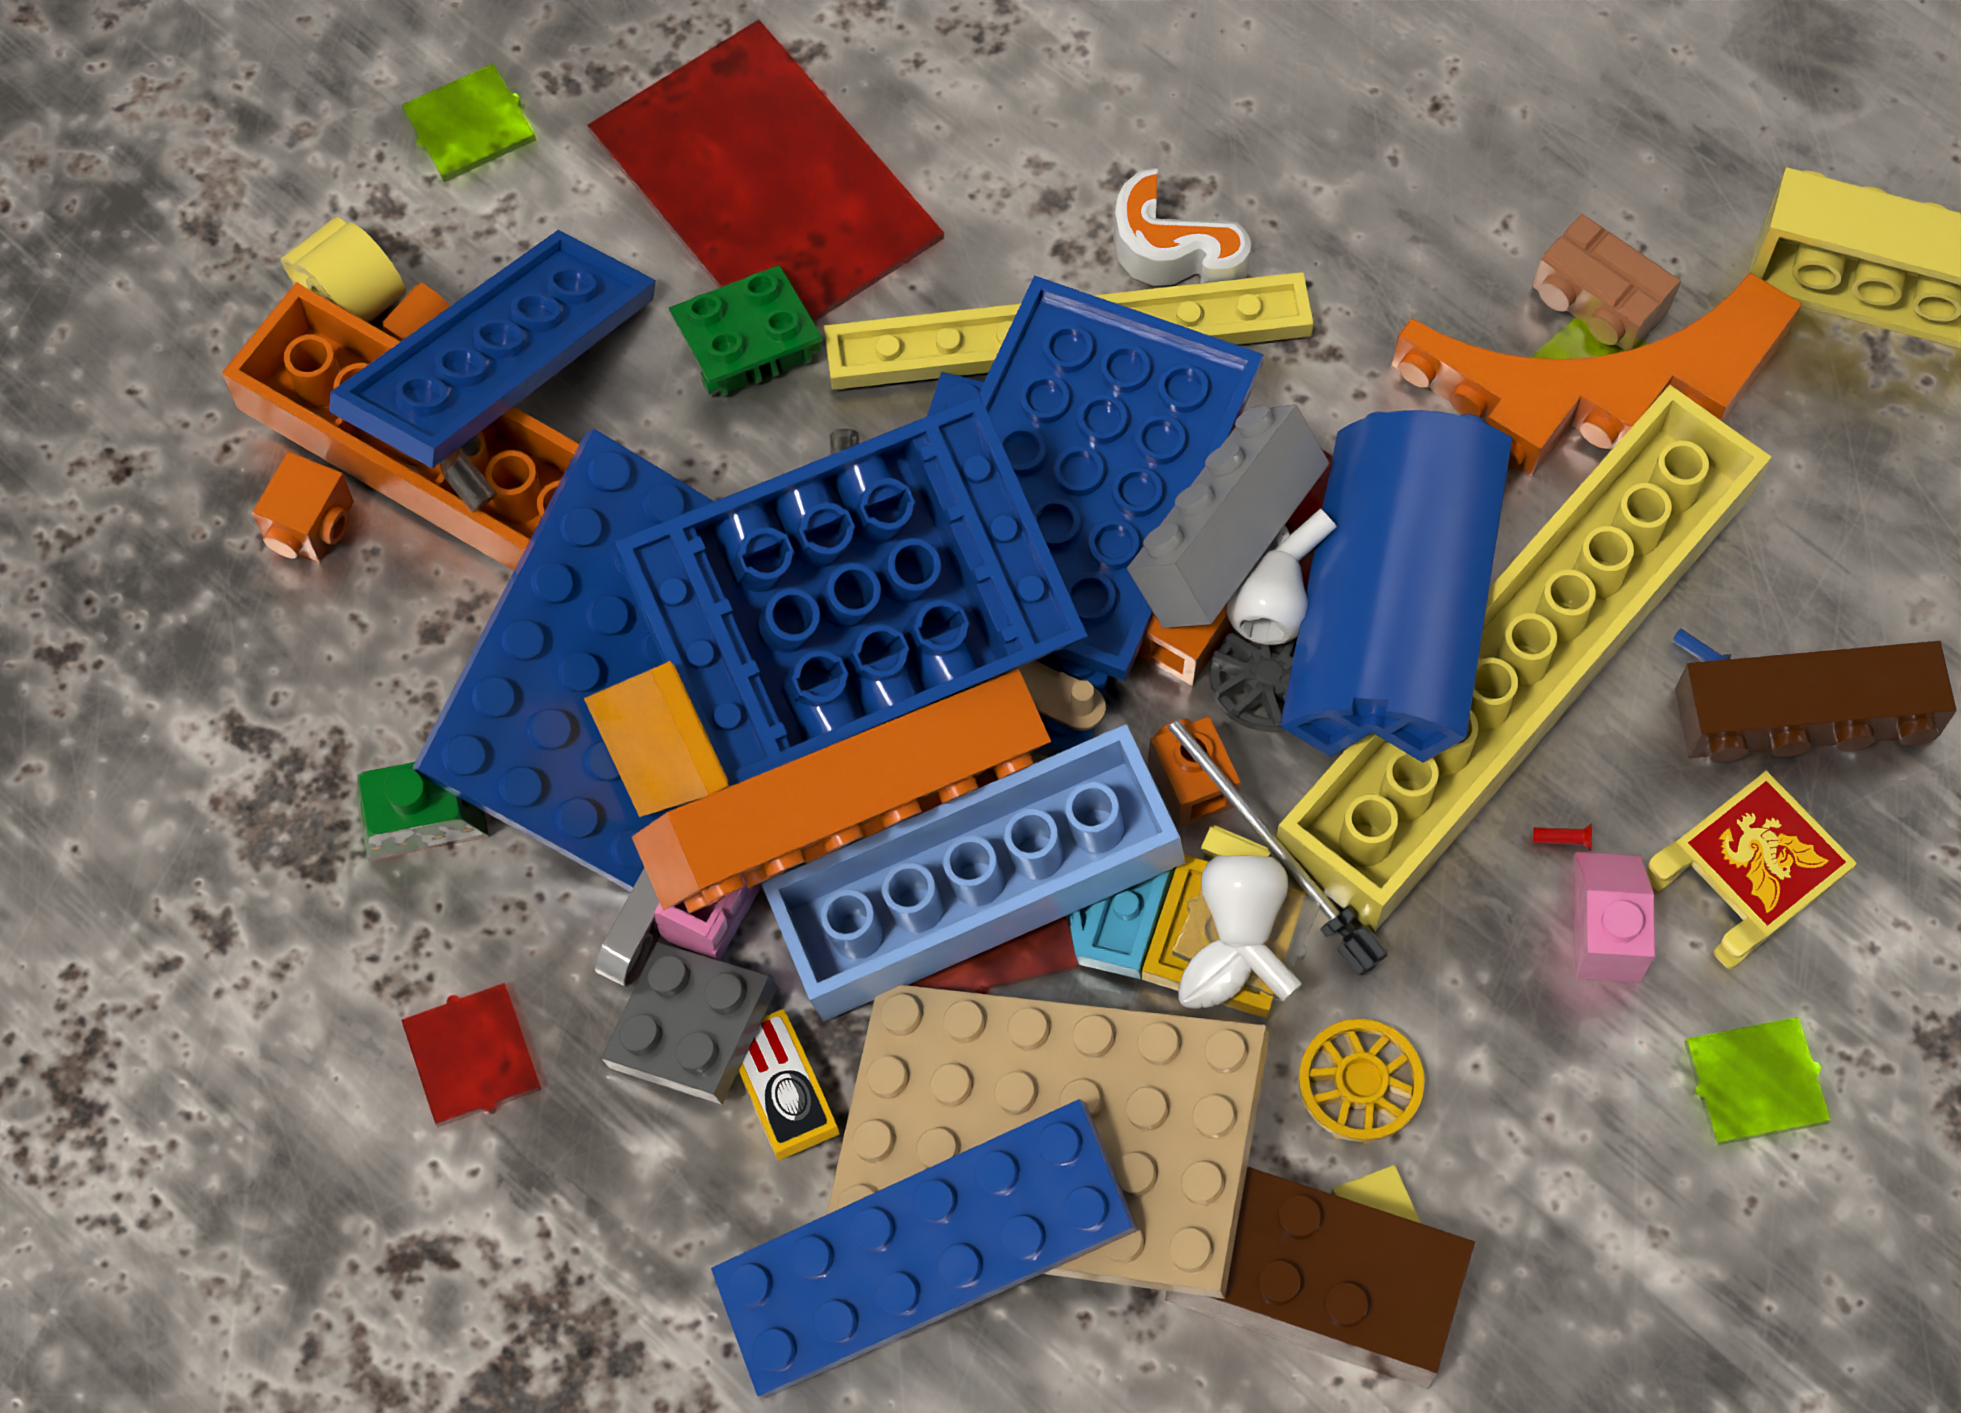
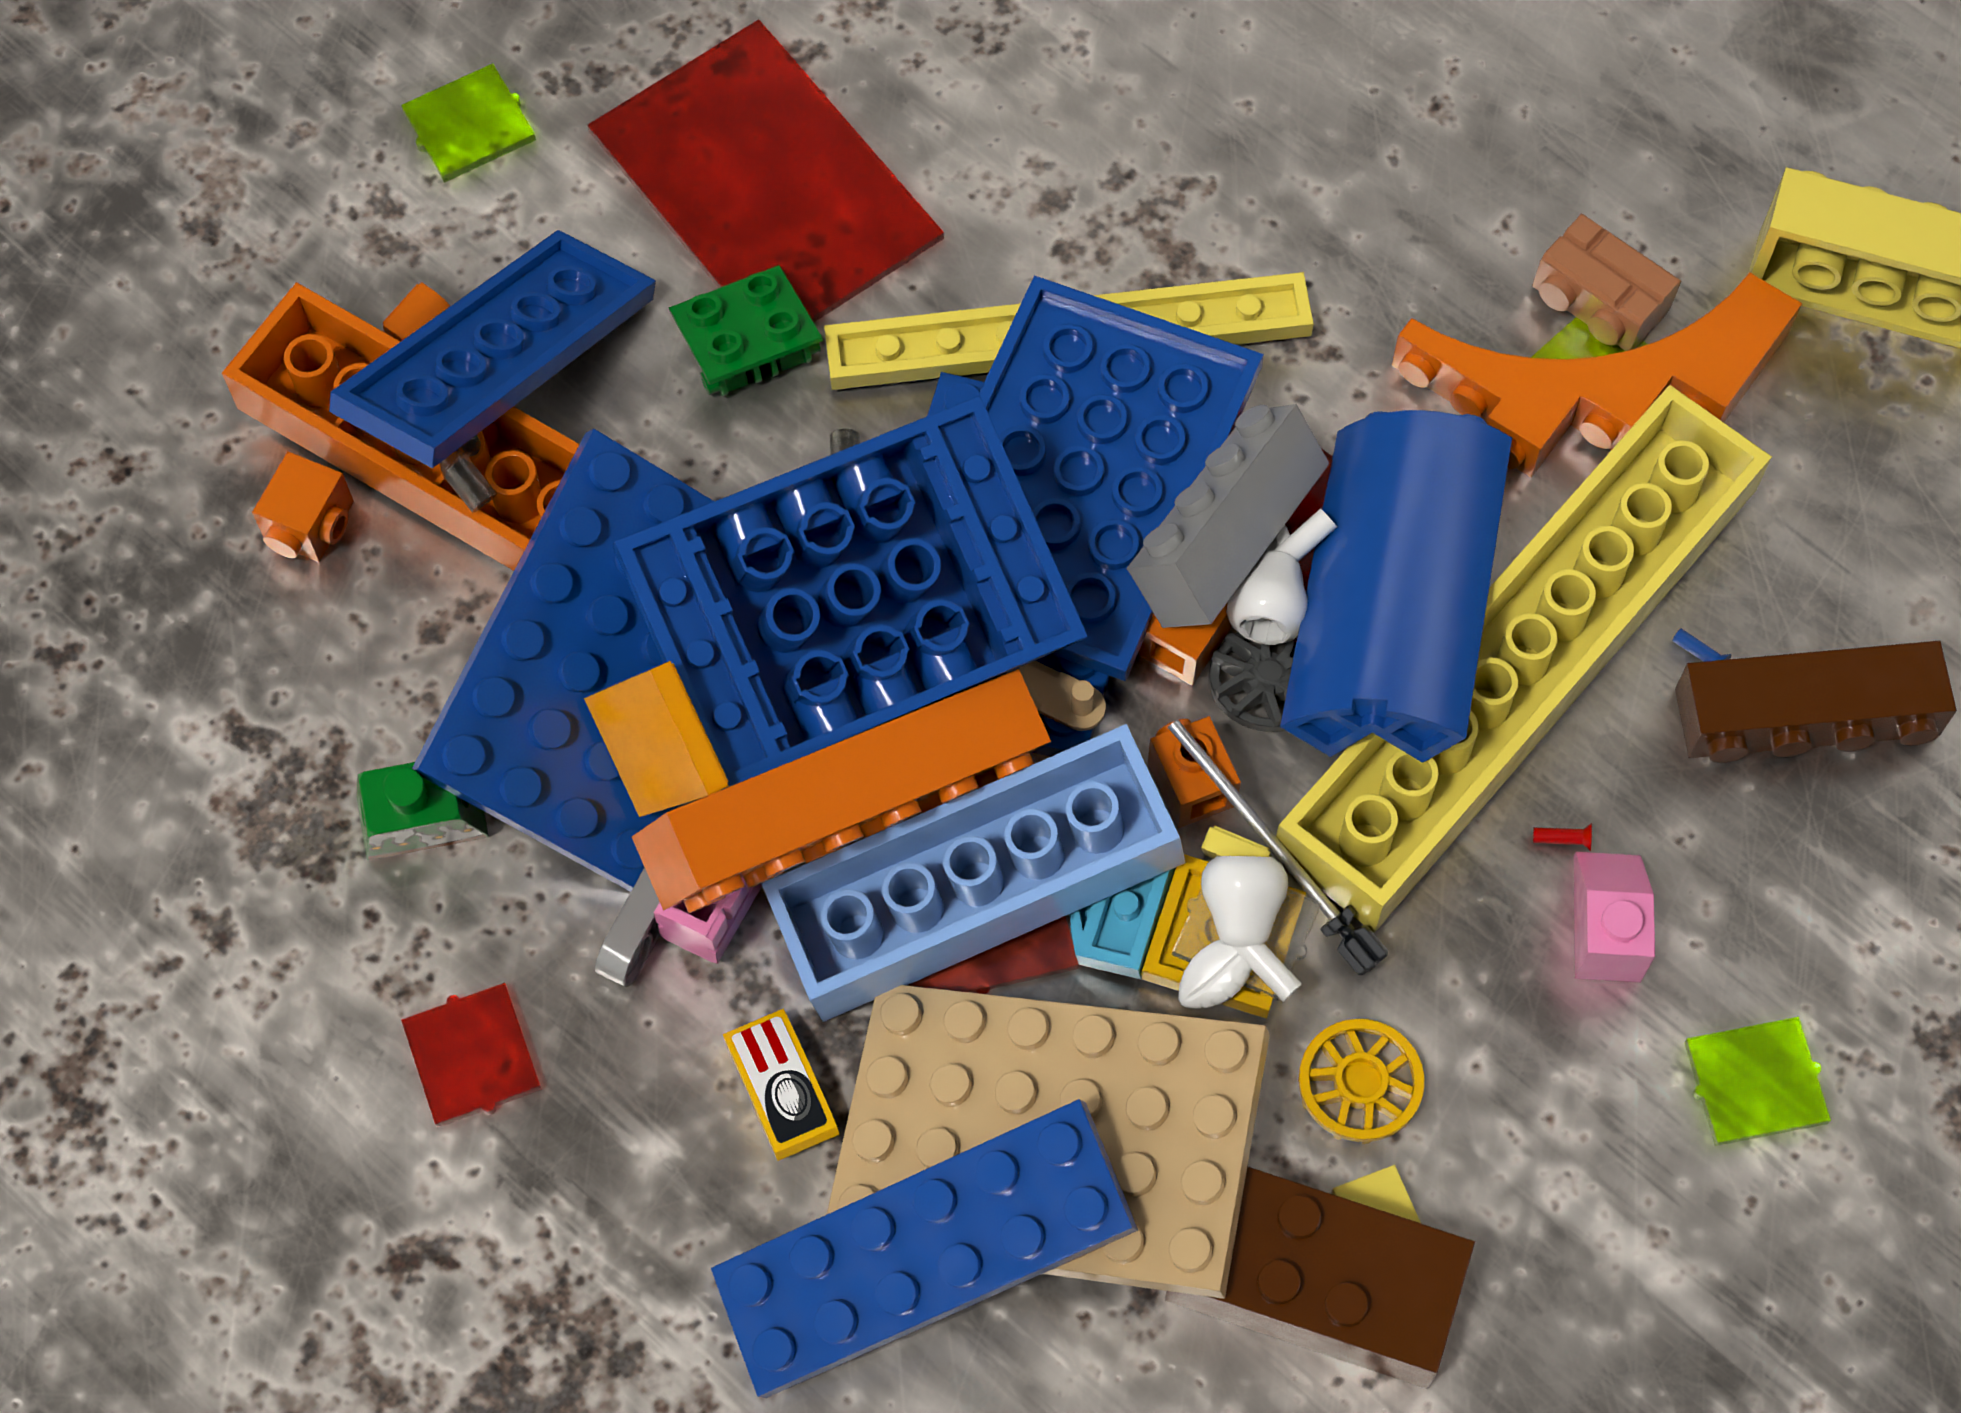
light yellow piece [281,216,406,323] -> none
dark grey plate [601,942,778,1105] -> none
white animal [1114,167,1251,286] -> none
flag [1646,770,1858,969] -> none

